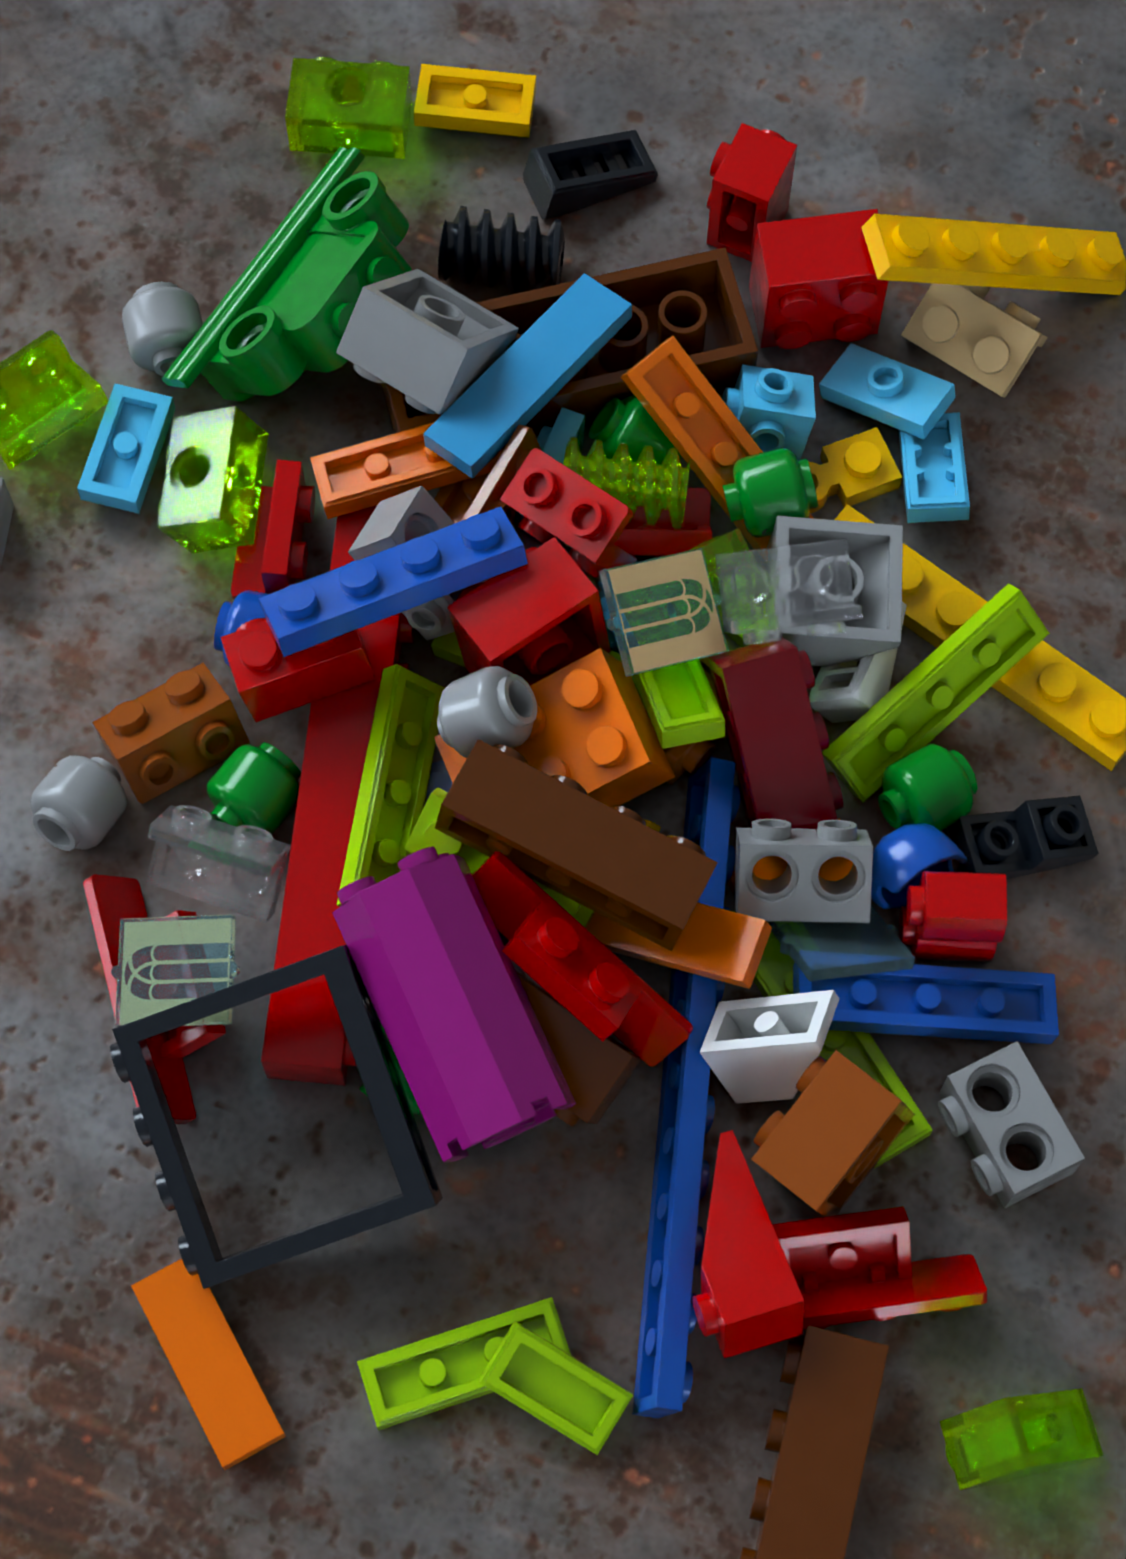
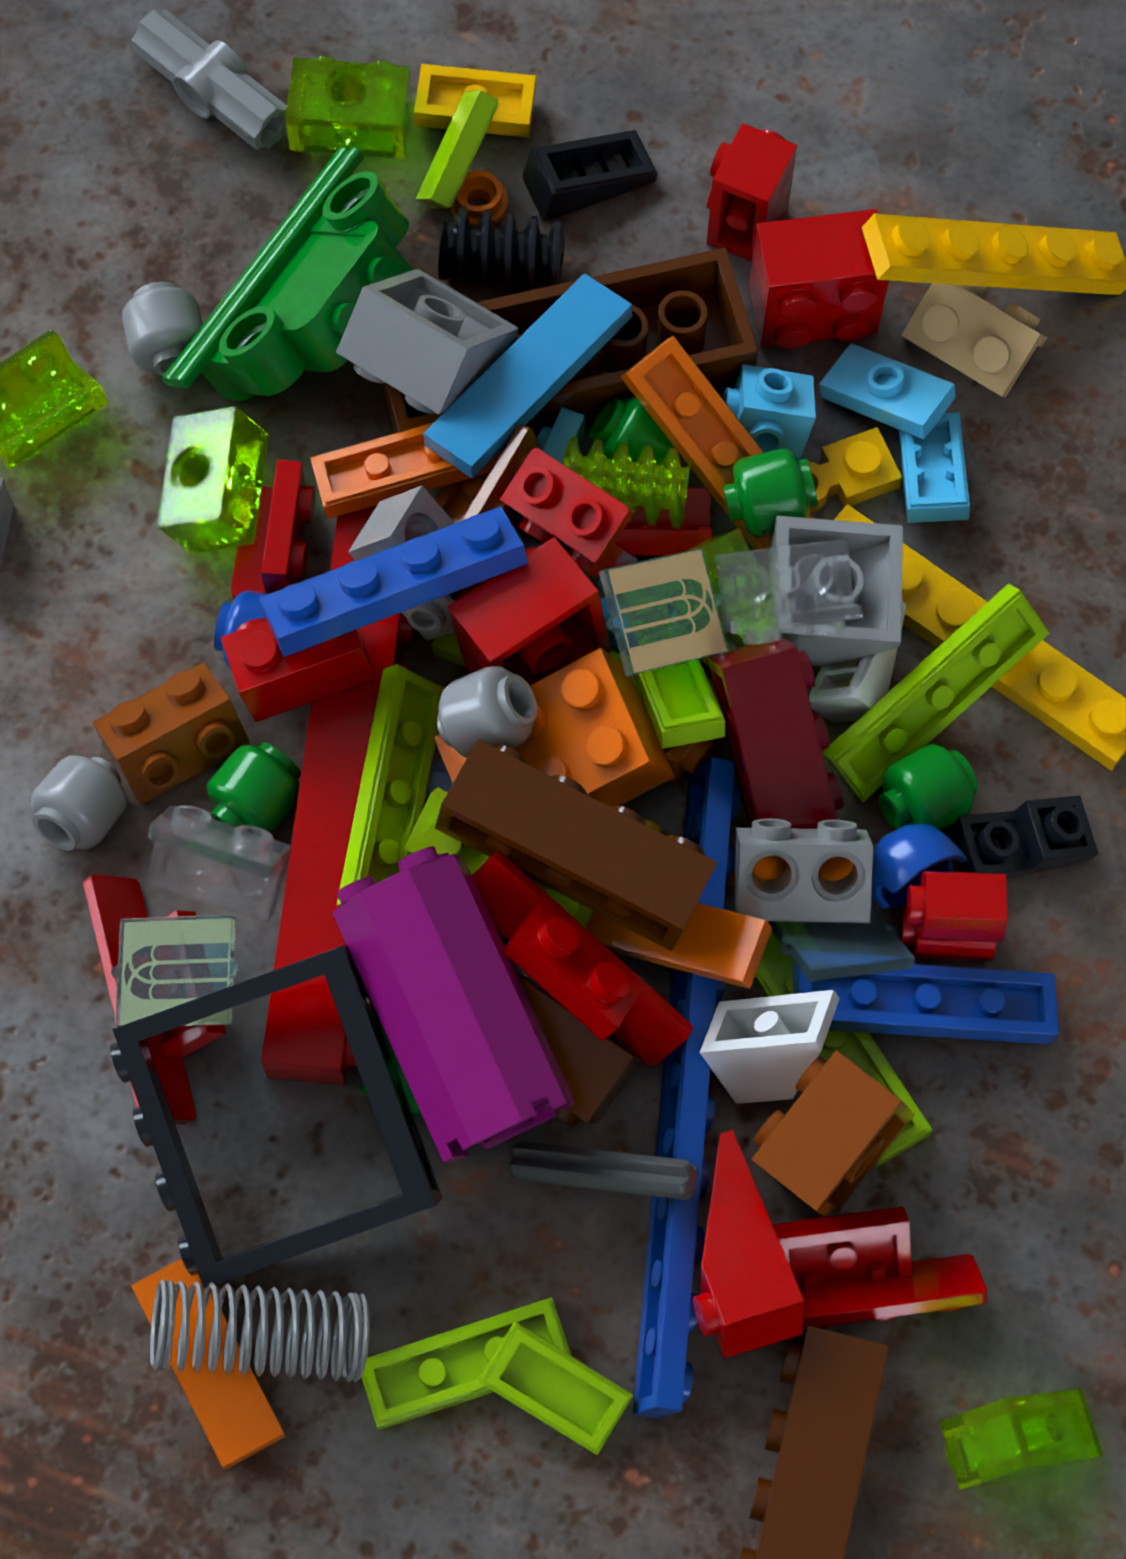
medium azure plate [77,383,176,514] -> none
light grey brick [938,1041,1085,1209] -> none
none -> light grey piece [131,10,291,150]
none -> light grey piece [150,1278,370,1383]
none -> lime tile [415,90,499,209]
none -> orange plate [450,171,508,225]
none -> dark grey axle [509,1141,699,1200]

